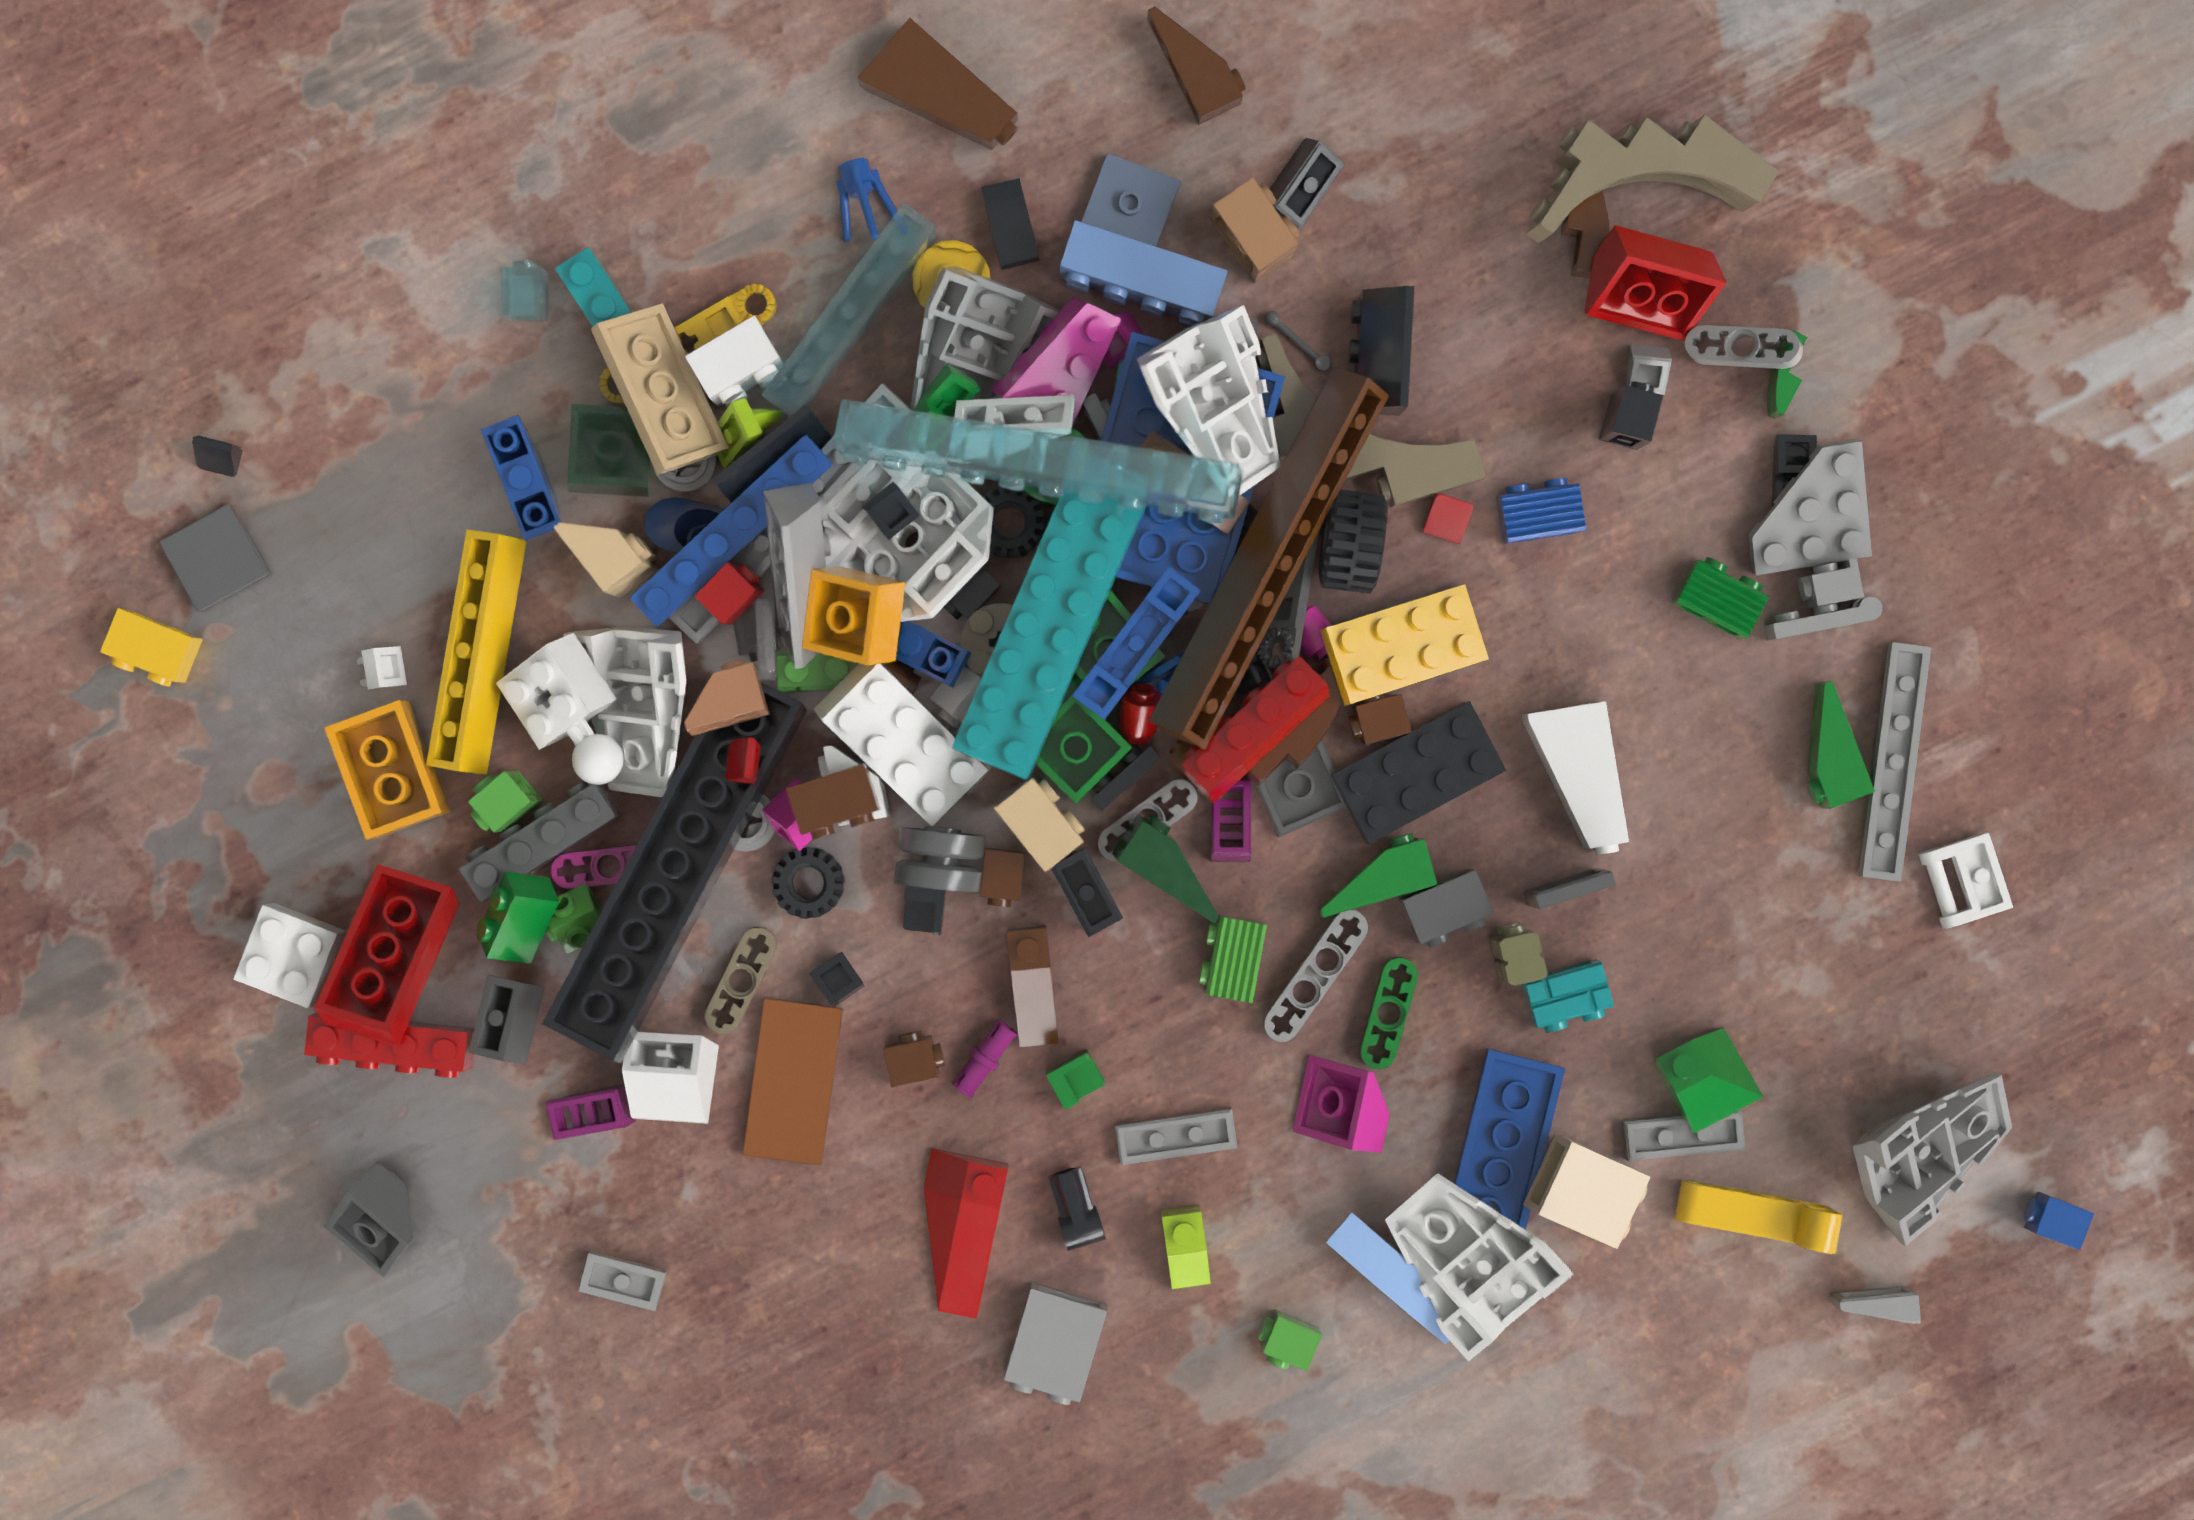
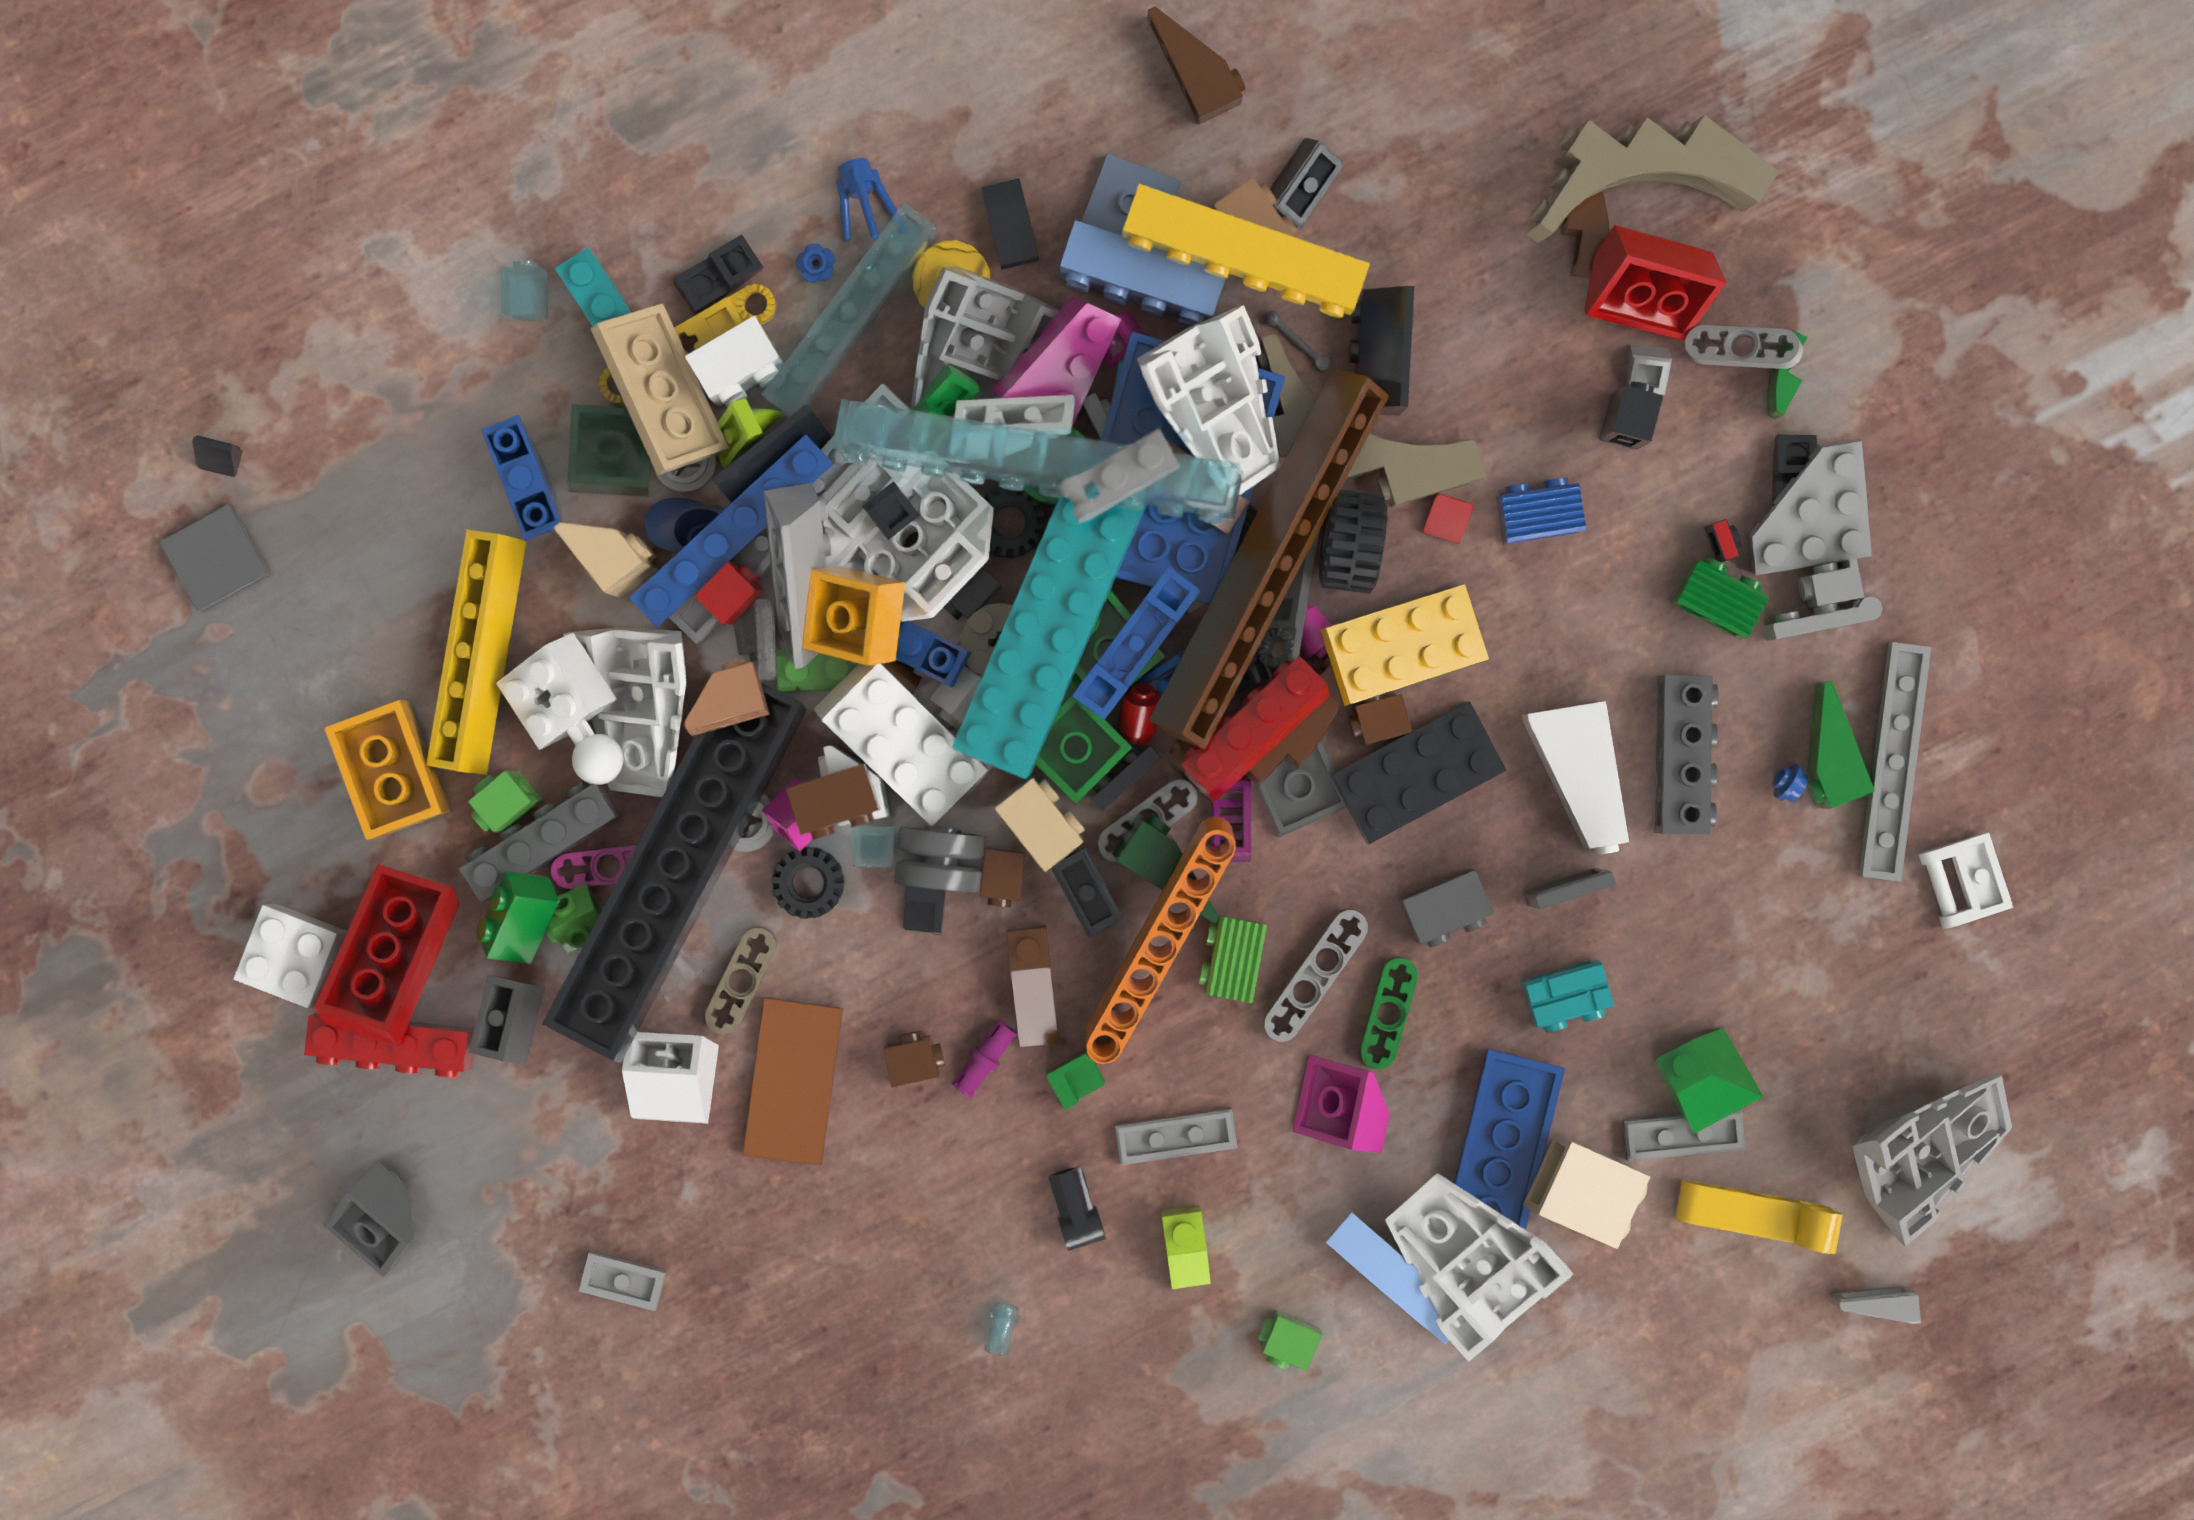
yellow brick [100,608,203,687] -> none
white tile [356,646,407,690] -> none
magenta slope [545,1084,636,1140] -> none
red slope [726,737,761,783] -> none
black plate [809,952,865,1008] -> none
reddish brown slope [857,18,1018,150] -> none
red wedge [924,1148,1009,1319] -> none
light grey brick [1004,1282,1107,1405] -> none
green slope [1318,833,1437,918] -> none
olive brick [1489,922,1548,986] -> none
blue brick [2024,1191,2094,1250] -> none
none -> black slope [673,235,764,315]
none -> blue plate [796,244,835,283]
none -> clear light blue brick [853,826,897,867]
none -> clear light blue pin [984,1302,1020,1356]
none -> light grey plate [1059,429,1181,523]
none -> orange beam [1085,817,1236,1064]
none -> yellow brick [1122,184,1370,318]
none -> dark grey brick [1655,675,1719,835]
none -> plate [1704,519,1741,562]
none -> blue plate [1772,764,1809,802]

